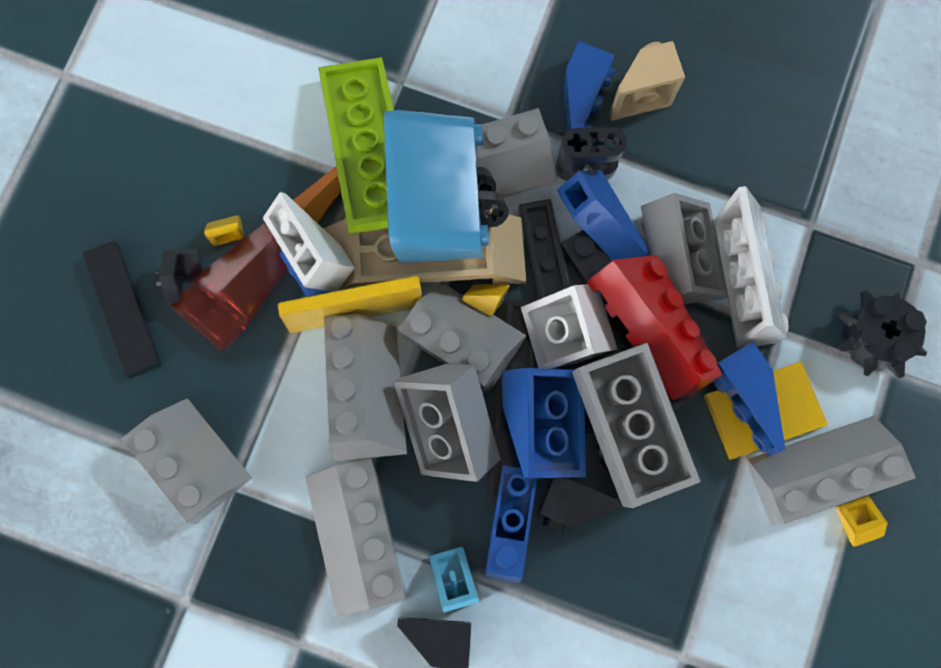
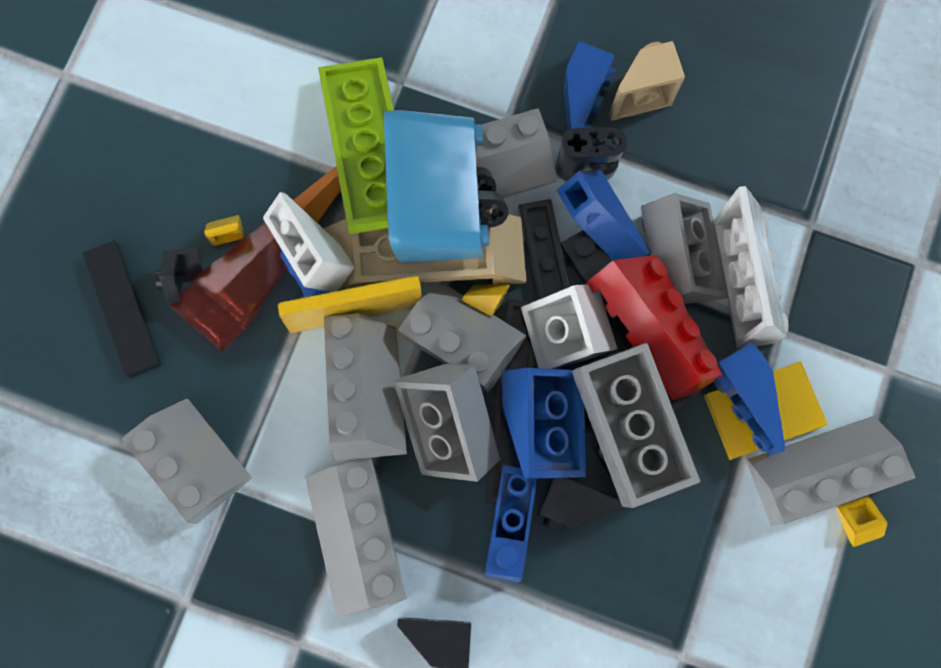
medium azure slope [429,546,479,613] -> none
black brick [838,290,927,378] -> none

